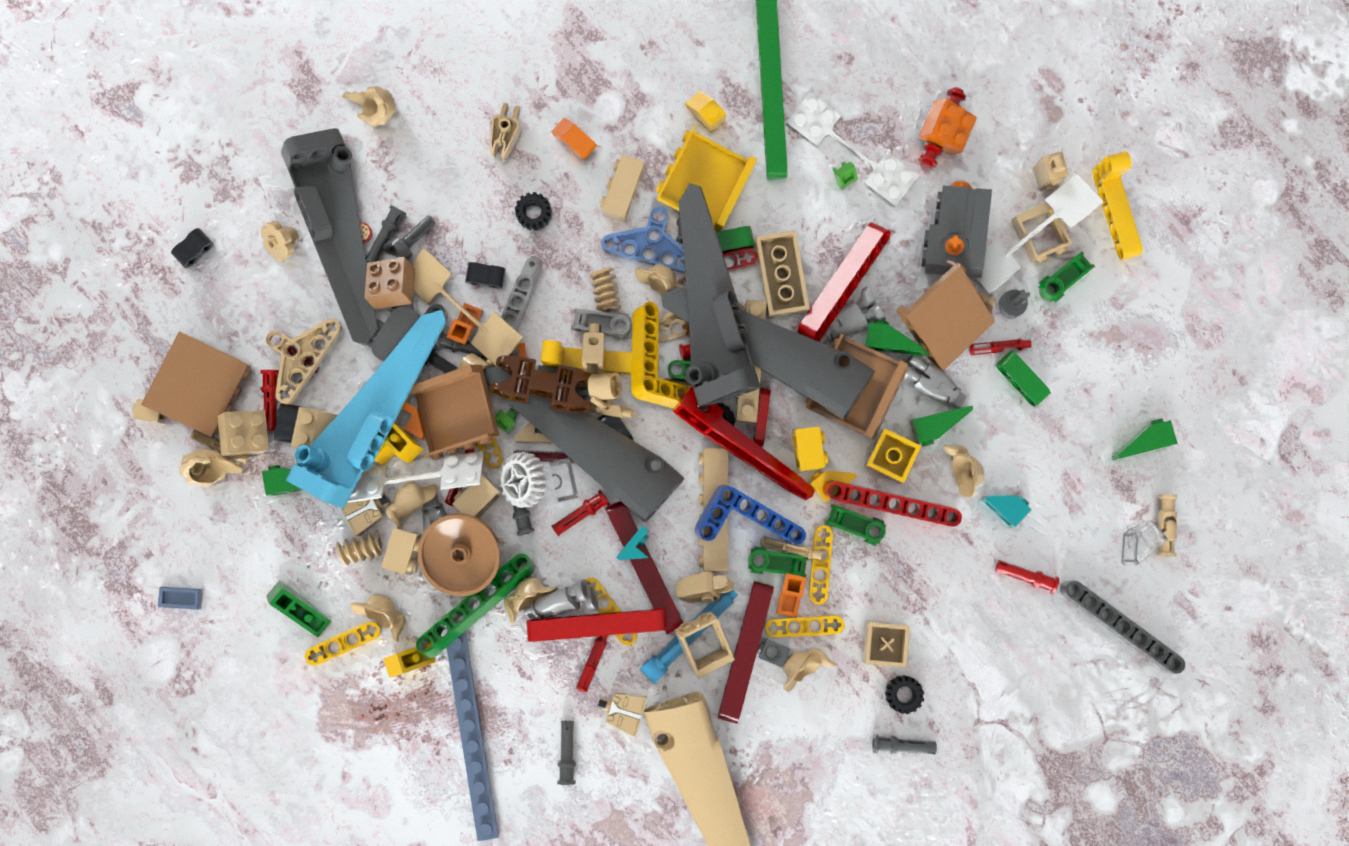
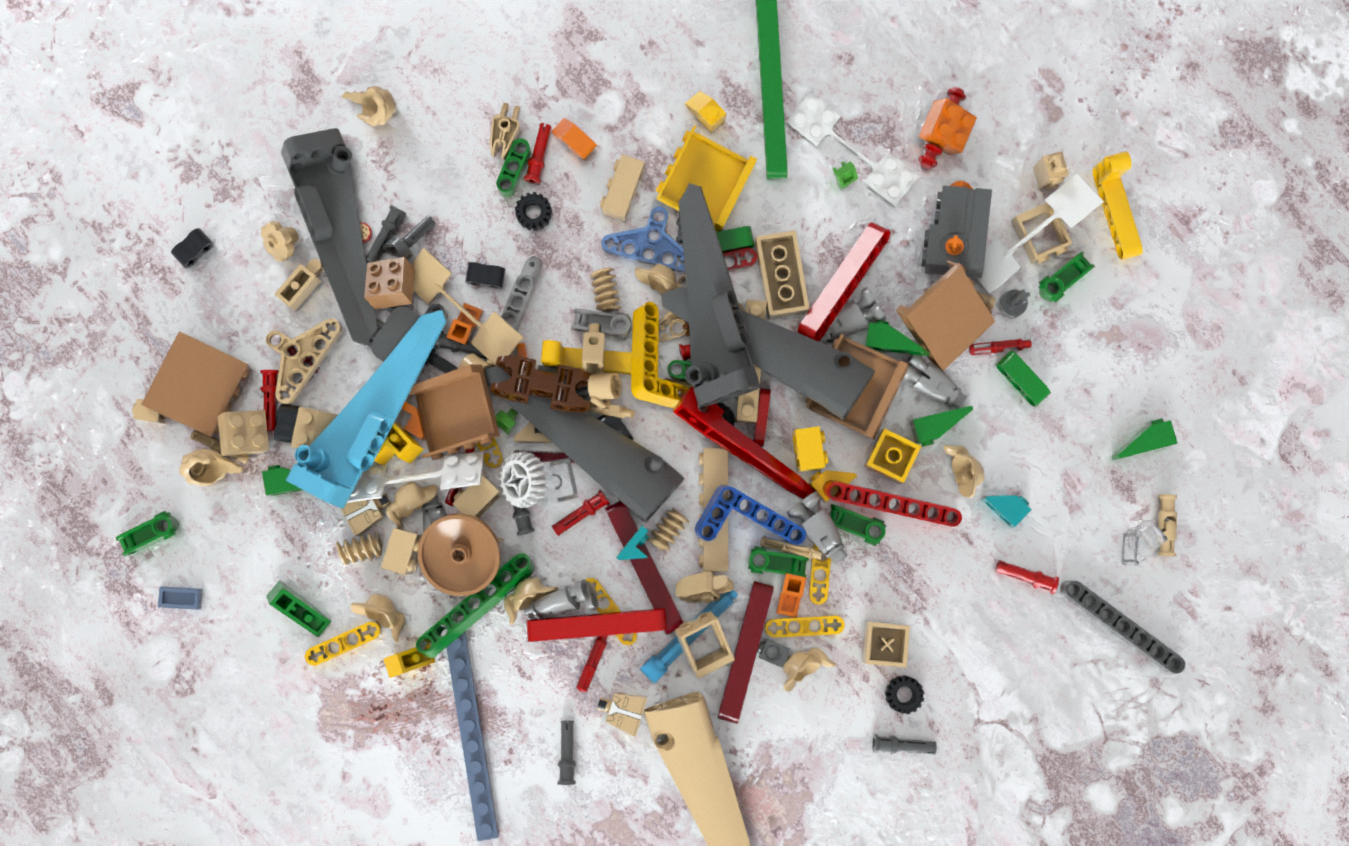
none -> green piece [116,511,179,557]
none -> tan brick [274,259,324,311]
none -> green beam [496,138,531,197]
none -> red pin [523,123,552,185]
none -> tan piece [647,508,690,552]
none -> light grey piece [787,492,848,565]

